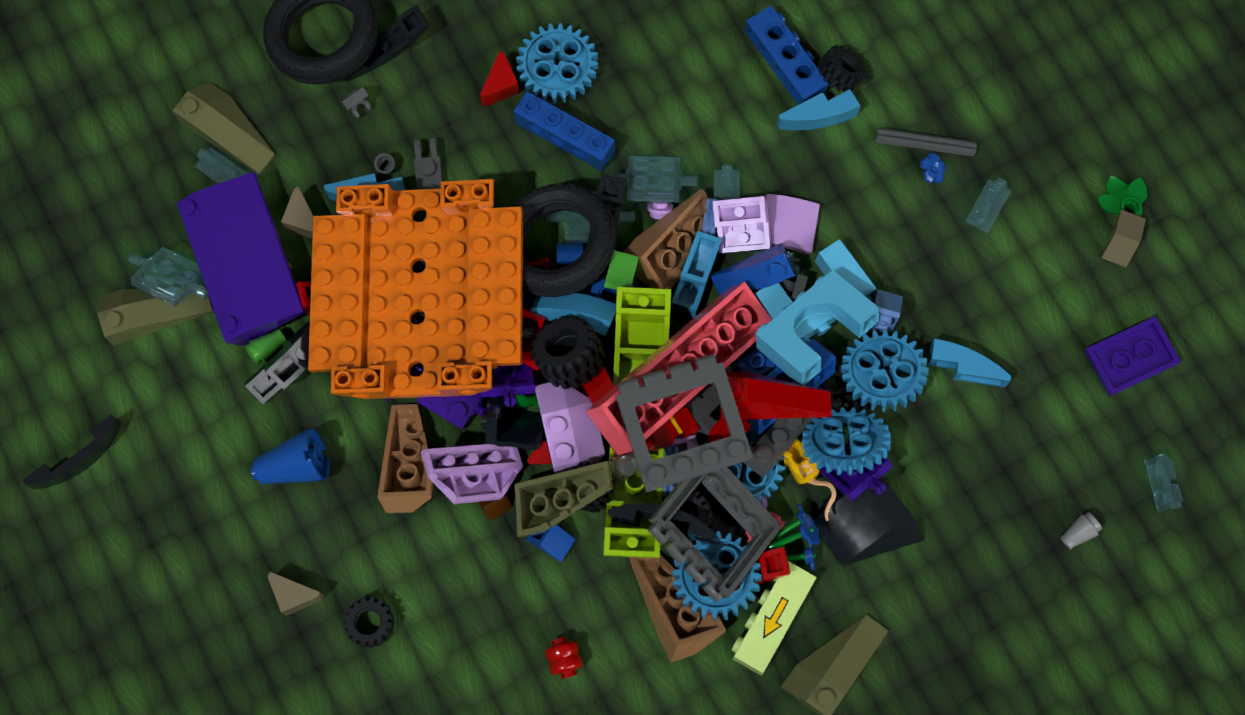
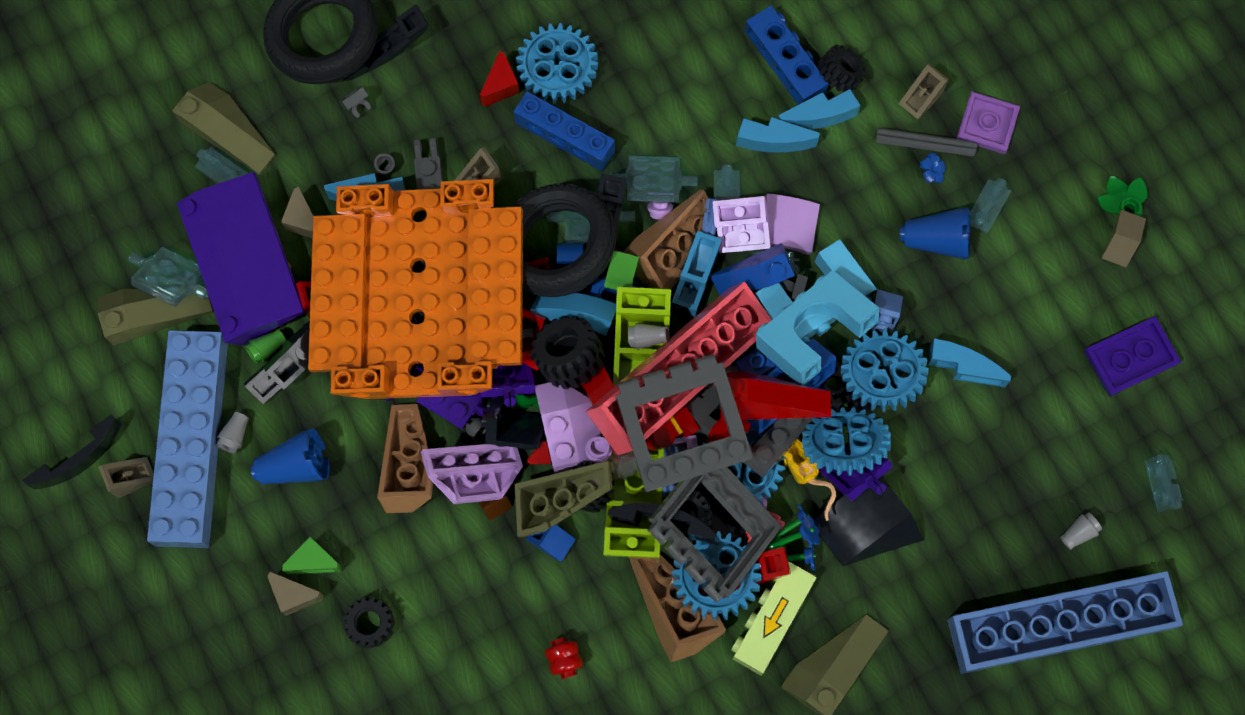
none -> dark tan slope [99,457,154,498]
none -> medium blue brick [147,331,228,548]
none -> light grey cone [216,412,249,454]
none -> bright green slope [283,537,342,574]
none -> dark tan slope [454,147,501,185]
none -> dark grey hinge [465,417,486,441]
none -> lavender plate [585,436,612,463]
none -> light grey cone [628,323,670,350]
none -> dark azure slope [736,117,820,152]
none -> dark tan slope [899,64,949,119]
none -> blue cone [900,207,970,259]
none -> medium blue brick [947,571,1183,674]
none -> medium lavender tile [956,91,1020,154]

